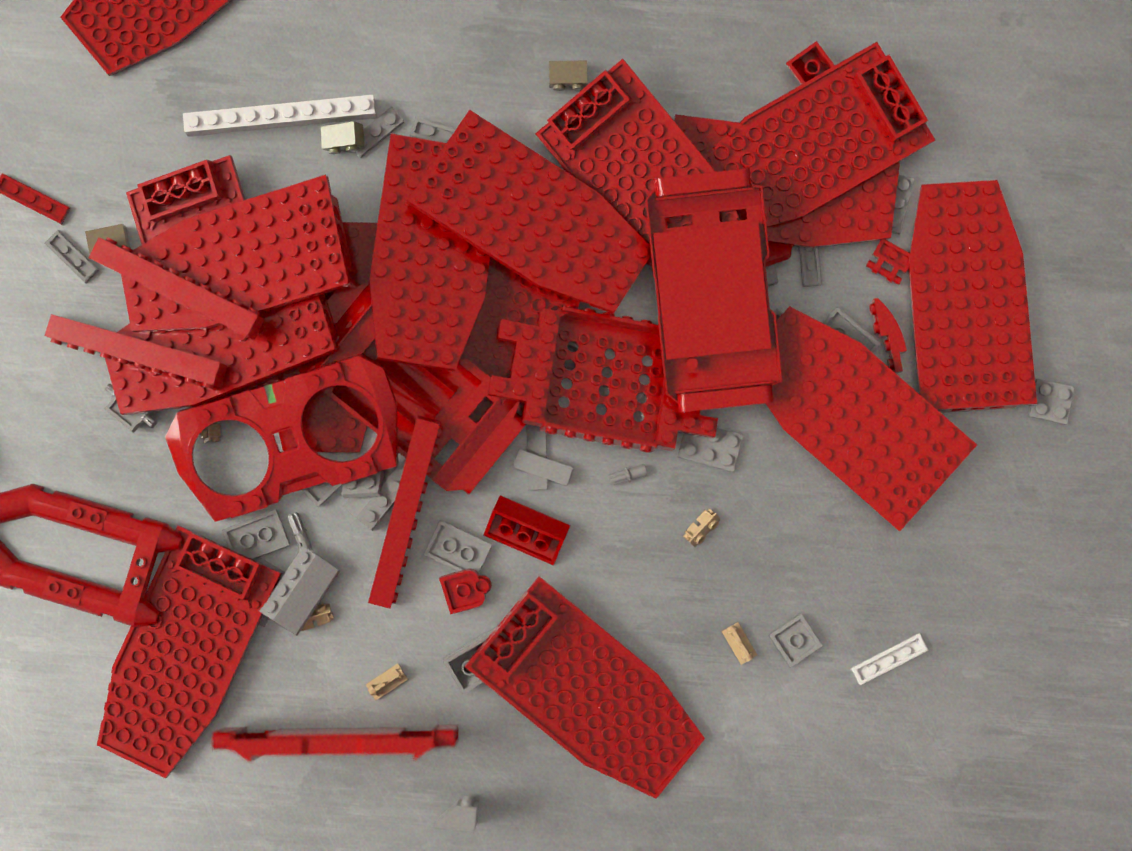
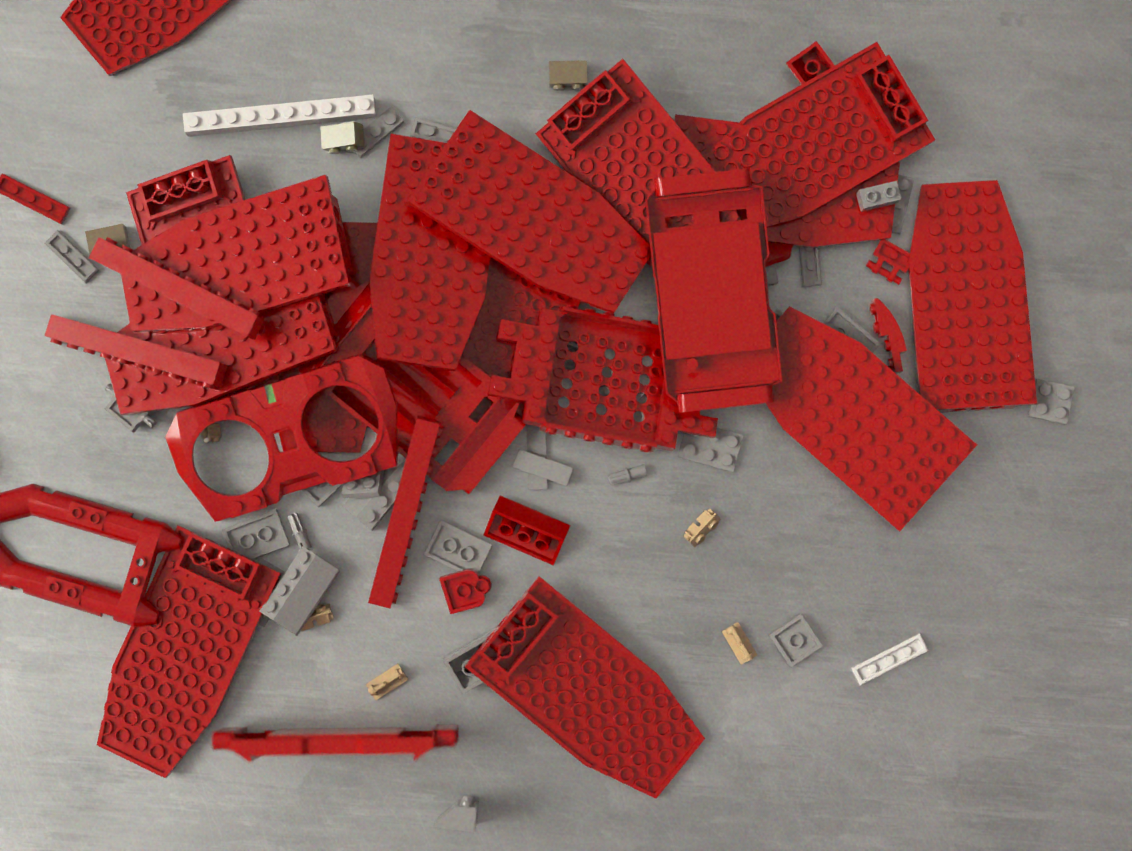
none -> light grey brick [856,181,901,212]

